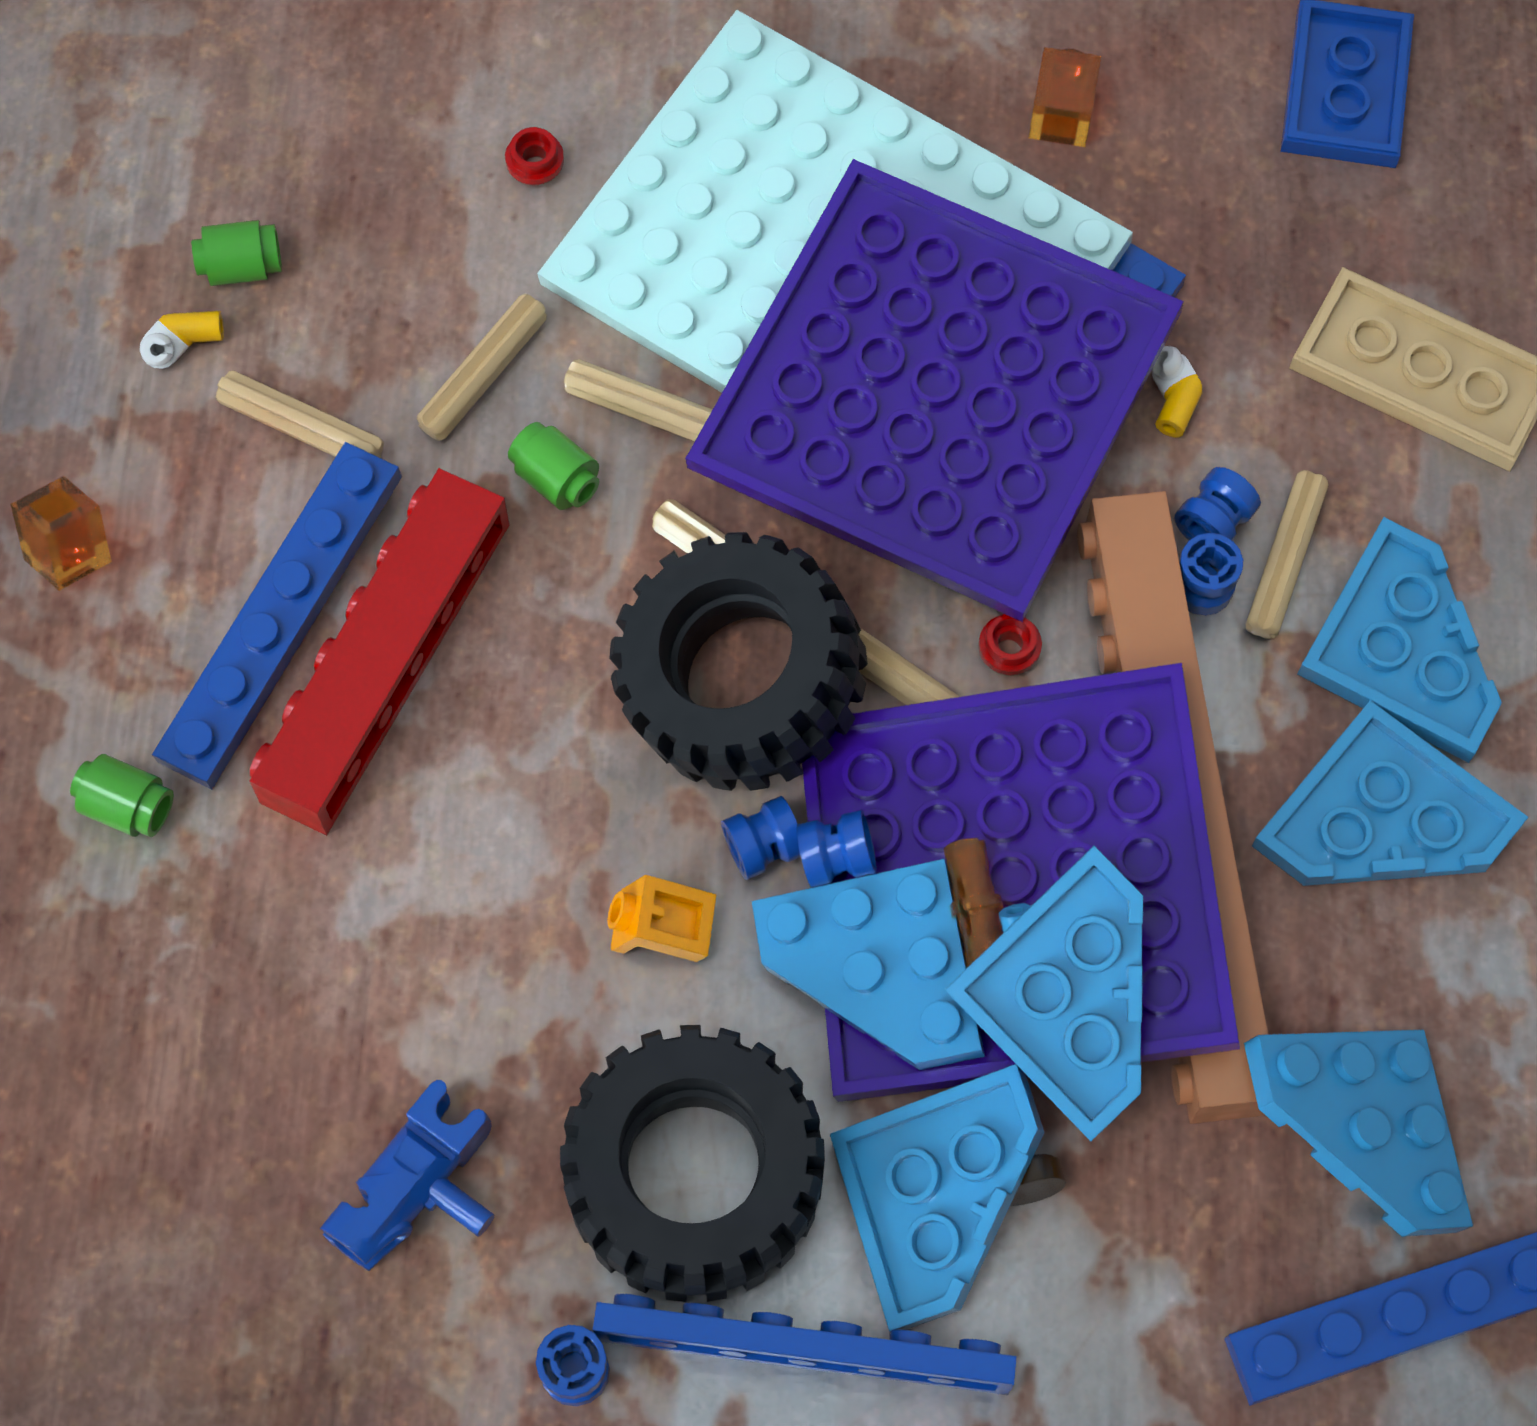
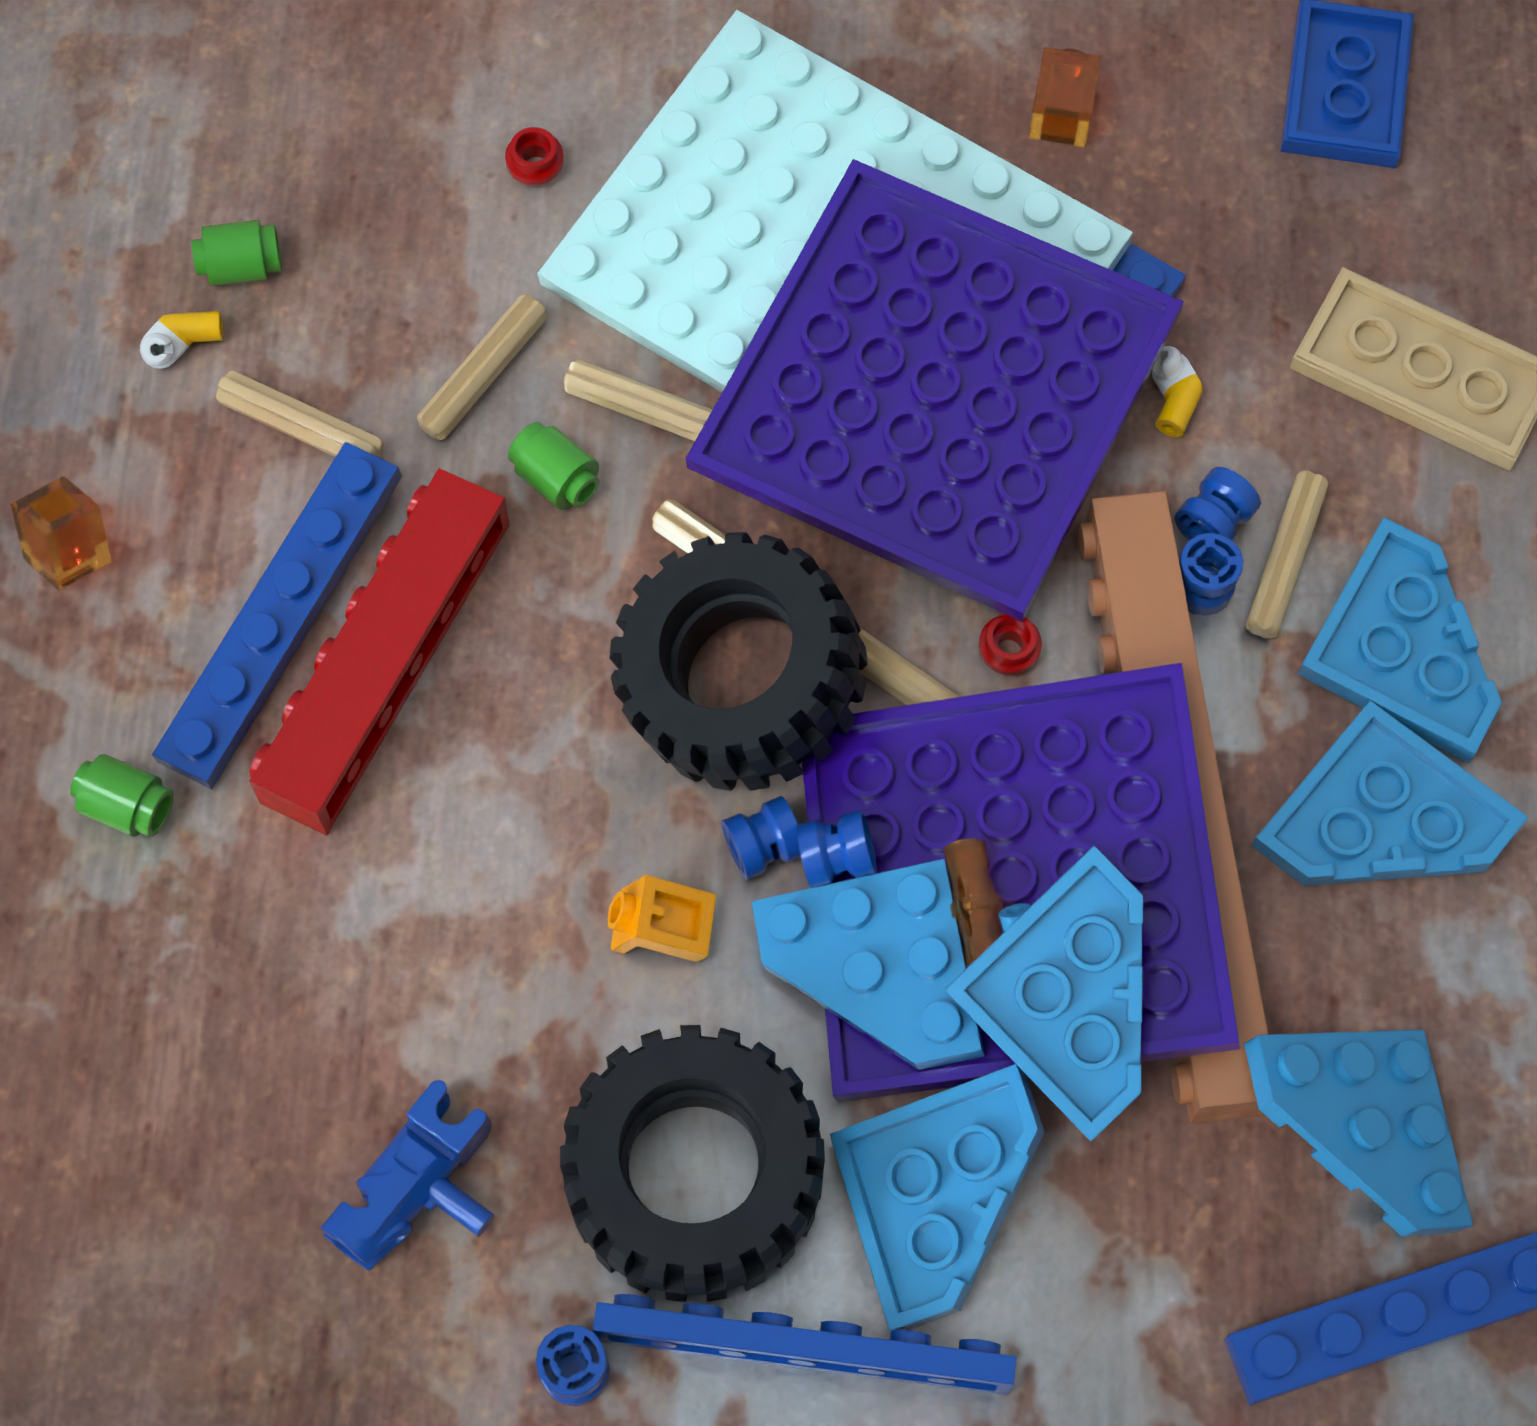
dark brown tile [1010,1154,1066,1206] -> none

